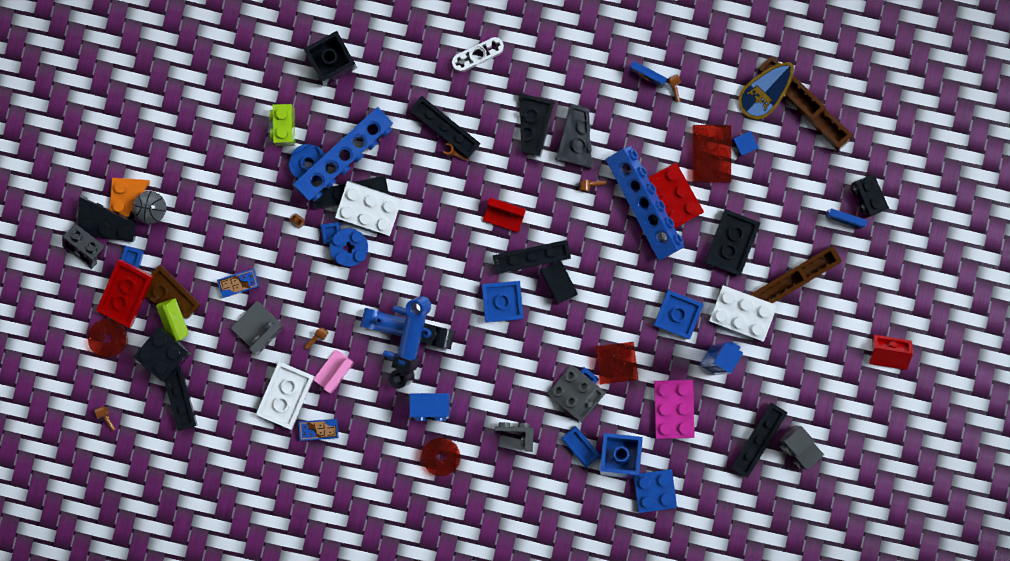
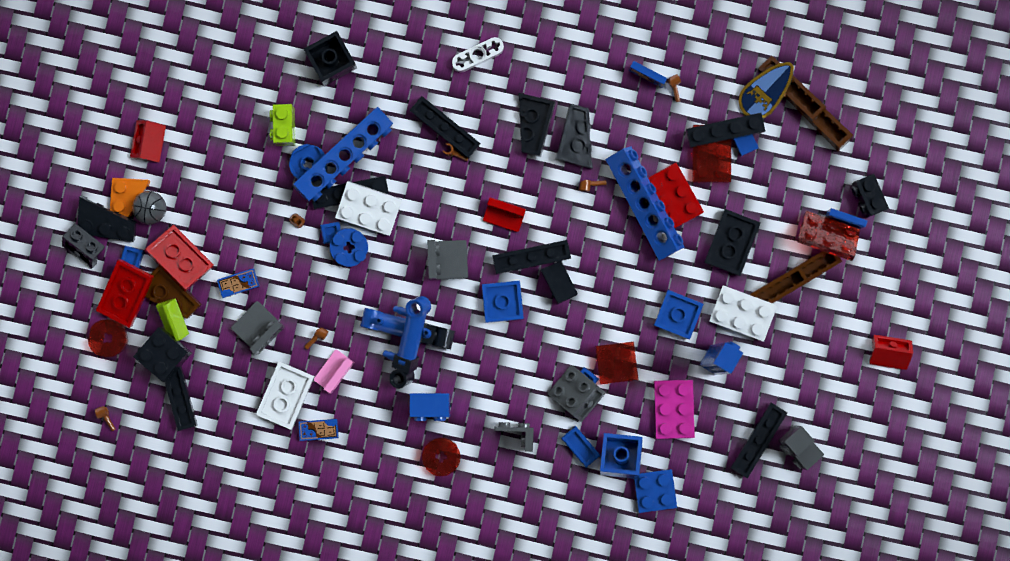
none -> red panel [130,120,166,162]
none -> red plate [145,225,214,292]
none -> dark grey bracket [427,240,468,280]
none -> black plate [686,113,766,148]
none -> clear red plate [798,211,860,261]

